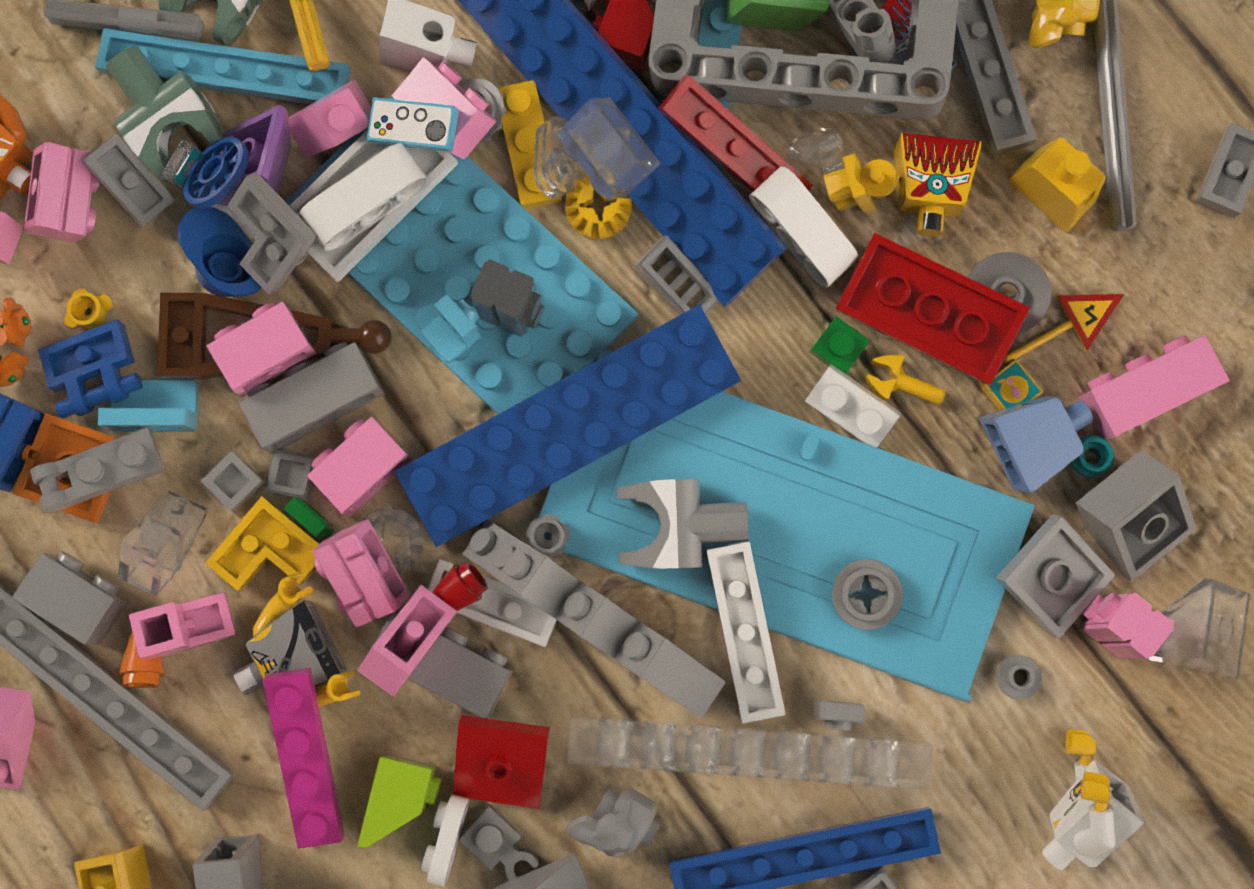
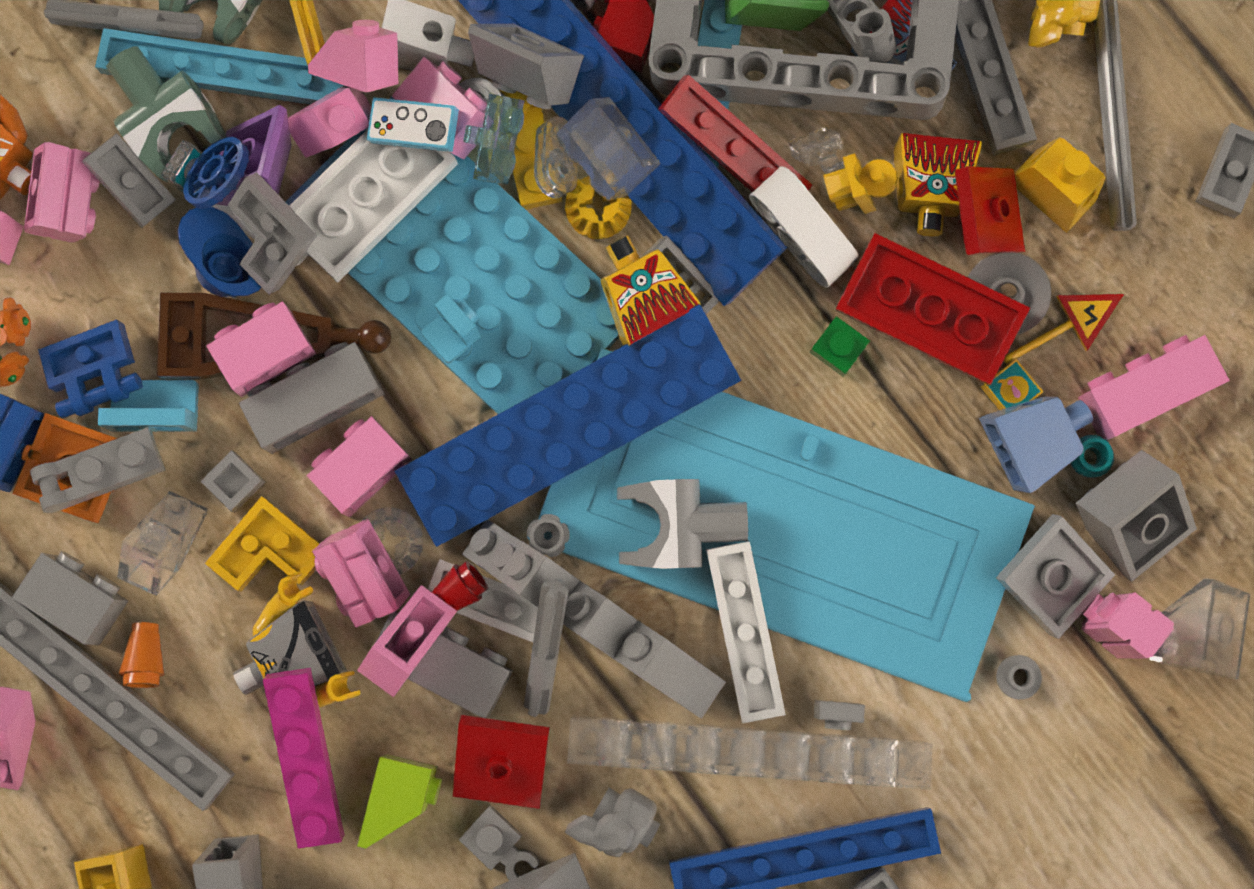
yellow plate [64,288,113,330] -> none
bright pink brick [128,592,238,659] -> none
light grey tile [265,449,316,501] -> none
green tile [284,497,335,540] -> none
white beam [299,143,428,252] -> none
white plate [421,794,469,887] -> none
dark grey brick [470,259,544,337] -> none
white plate [805,364,901,448] -> none
light grey gear [831,559,903,630] -> none
yellow bar [864,355,946,405] -> none
white torso [1042,729,1144,871] -> none
none -> bright pink slope [308,20,399,93]
none -> clear light blue plate [463,93,524,184]
none -> light grey slope [468,24,584,109]
none -> light grey axle [524,579,569,717]
none -> torso [600,235,701,345]
none -> red plate [955,166,1025,255]

